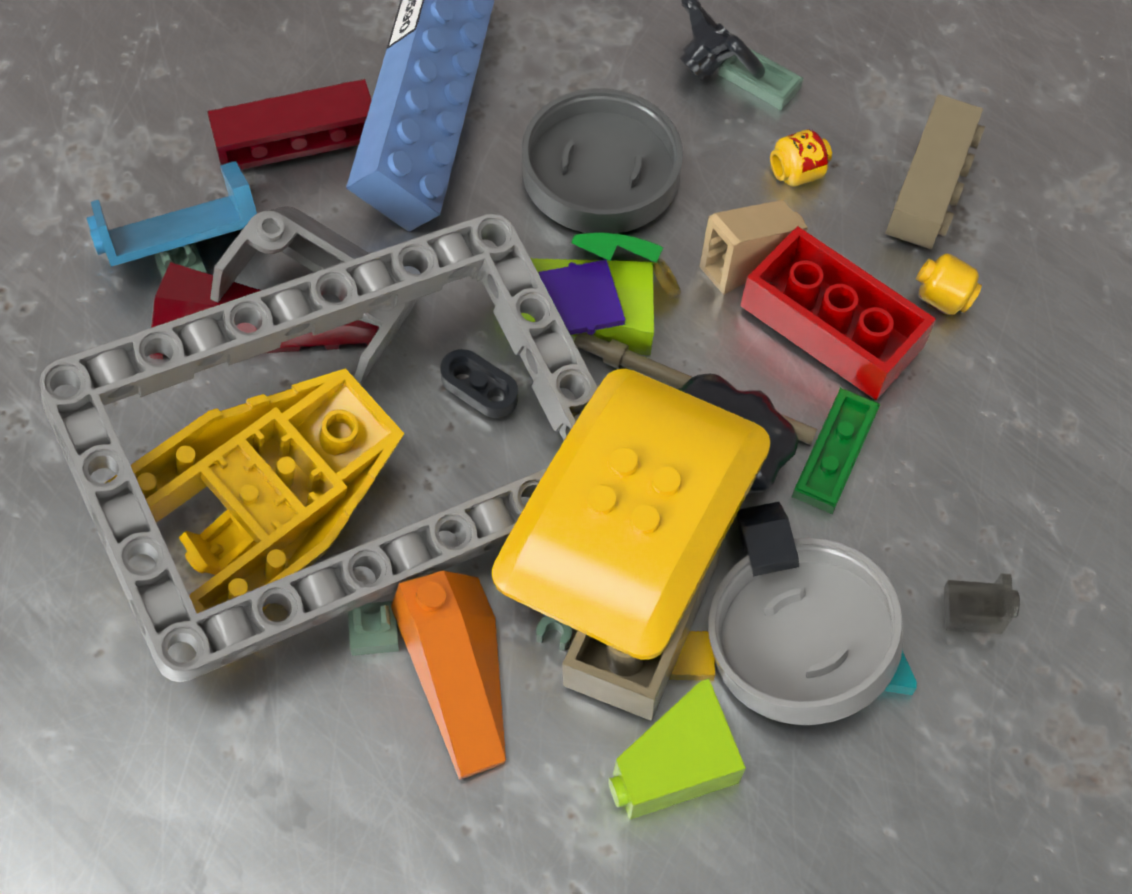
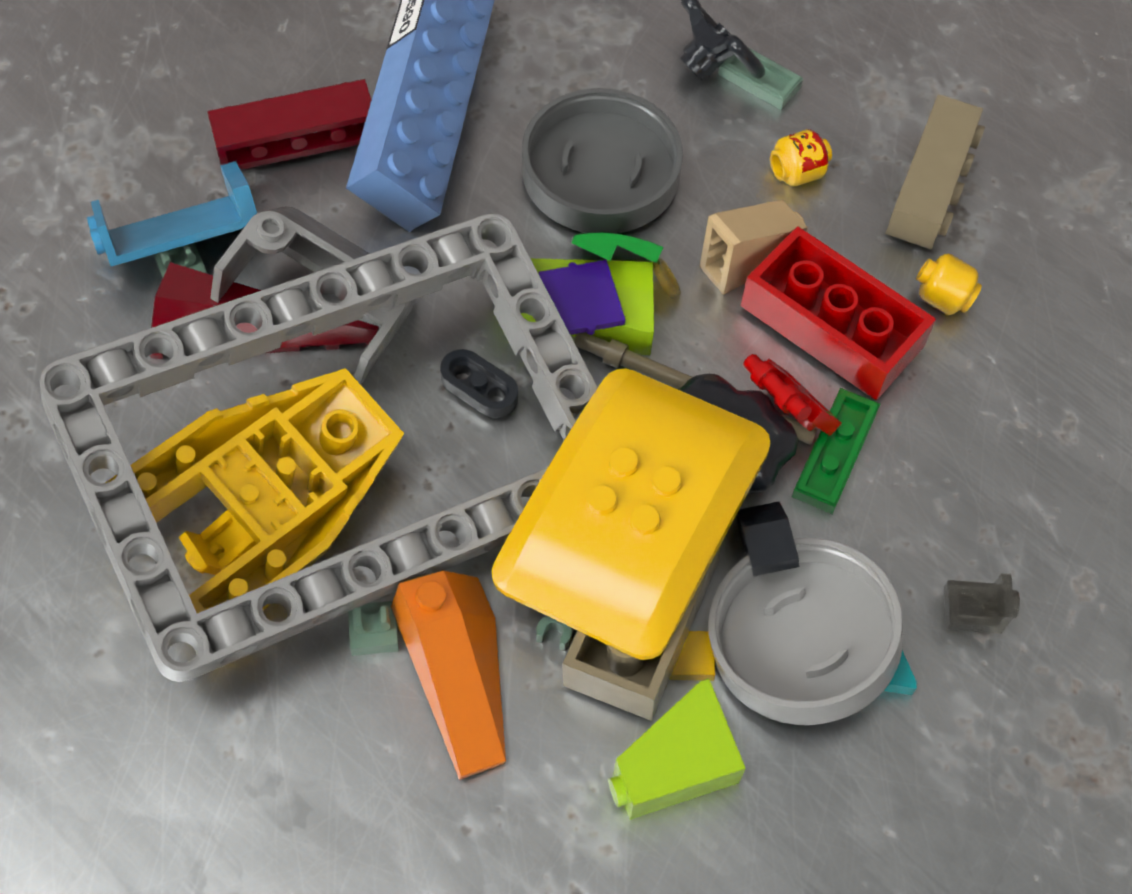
none -> red plate [743,354,842,436]

